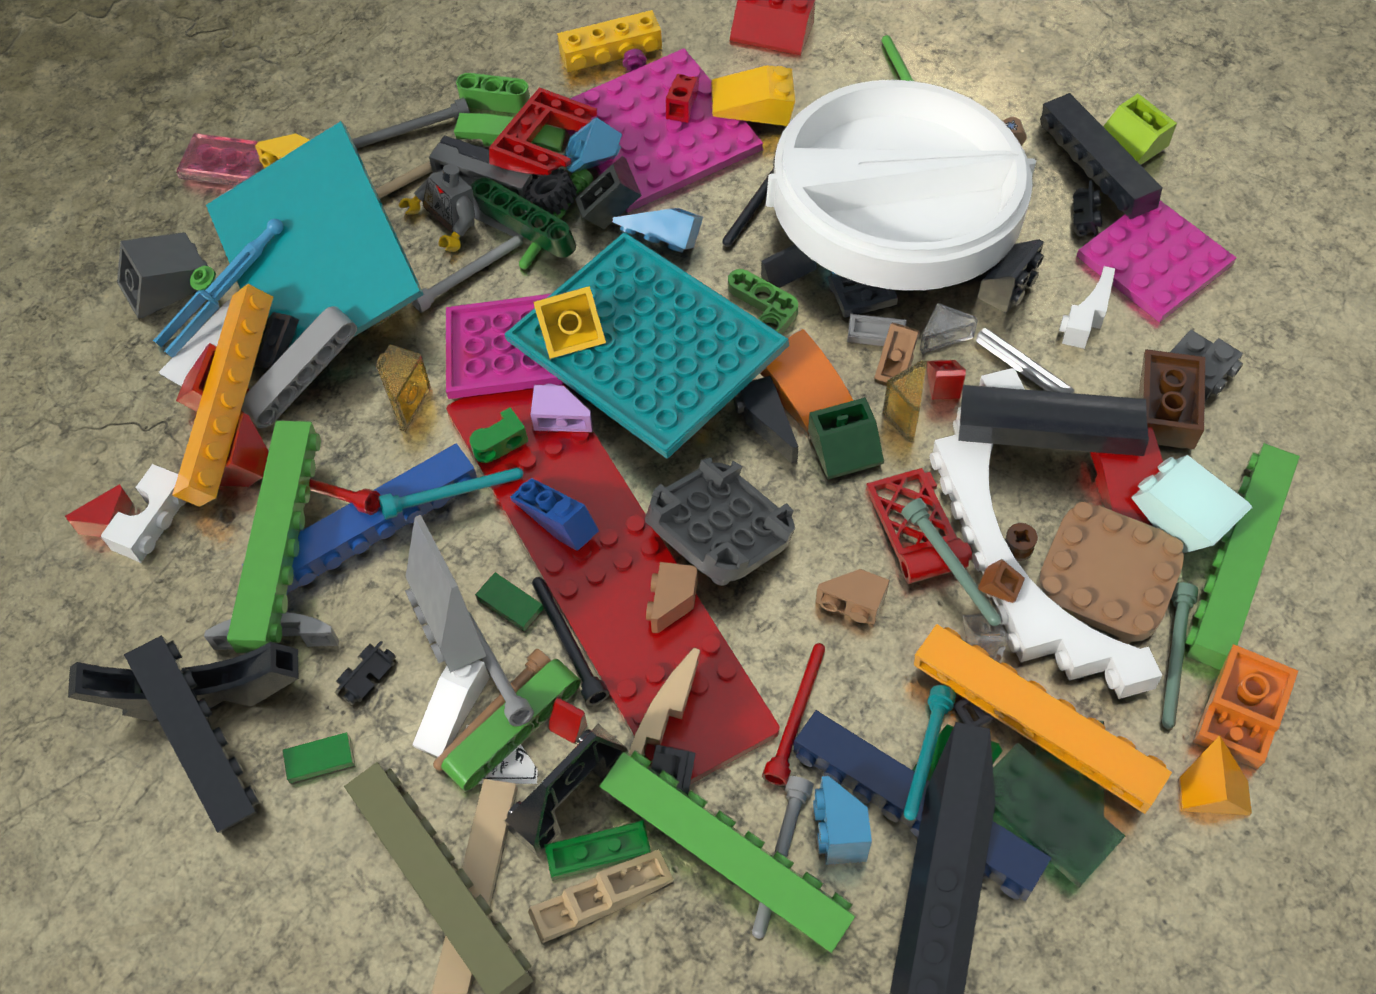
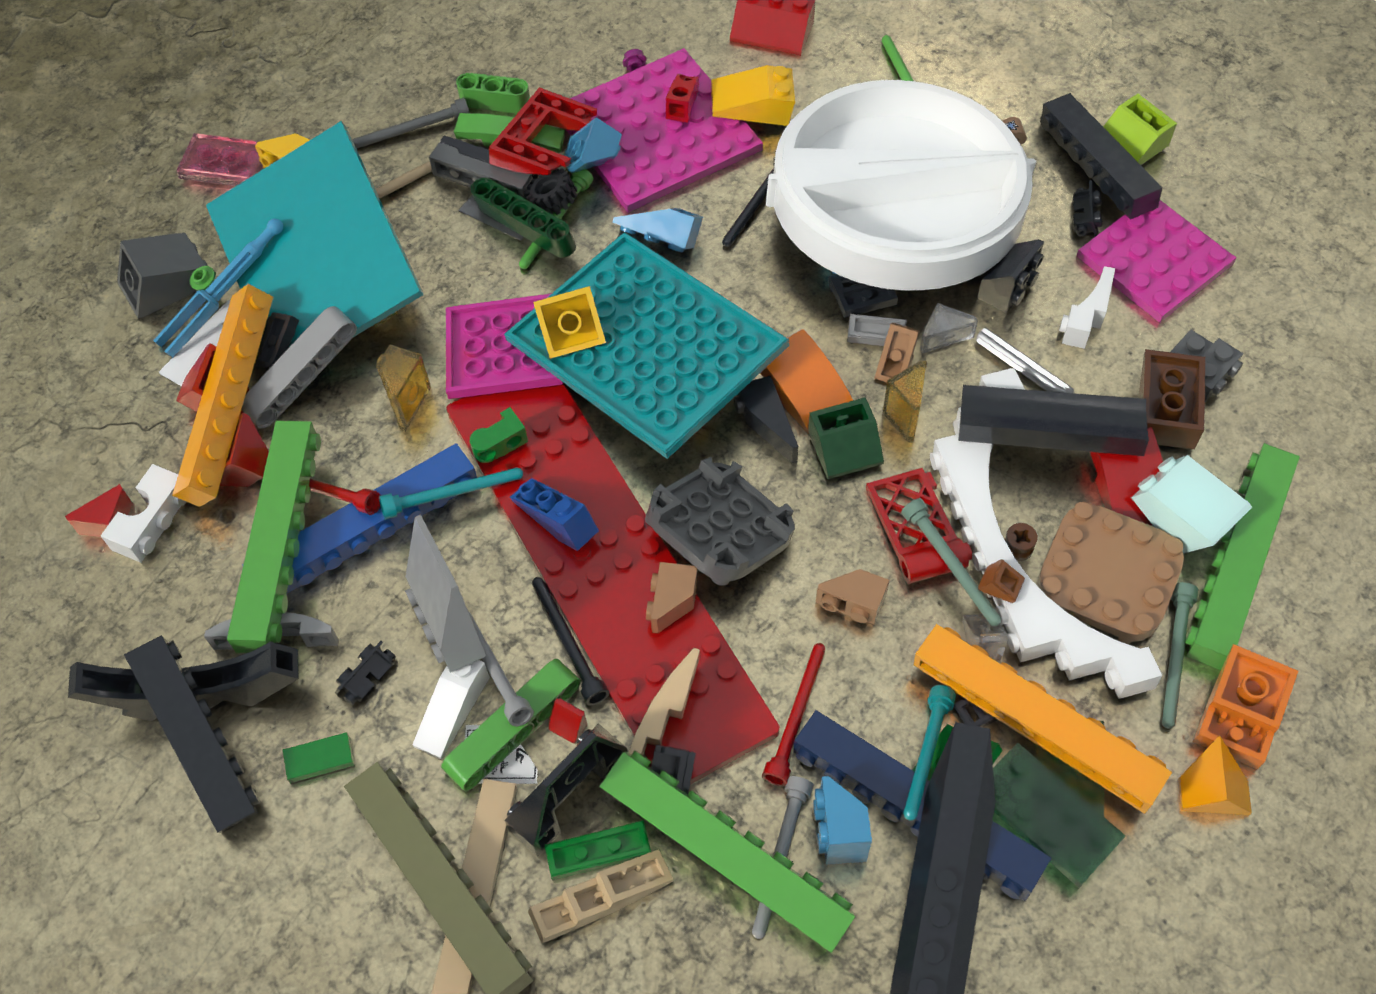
dark grey torso [399,164,475,252] -> none
light grey piece [412,235,523,313] -> none
medium nougat piece [433,648,551,771] -> none
green tile [475,572,544,632] -> none
lavender slope [530,384,593,432] -> none
yellow brick [557,10,662,72] -> none
pearl dark grey slope [575,156,642,229] -> none
bright green beam [728,269,798,334] -> none
black slope [761,244,817,288] -> none
red slope [927,360,966,400] -> none

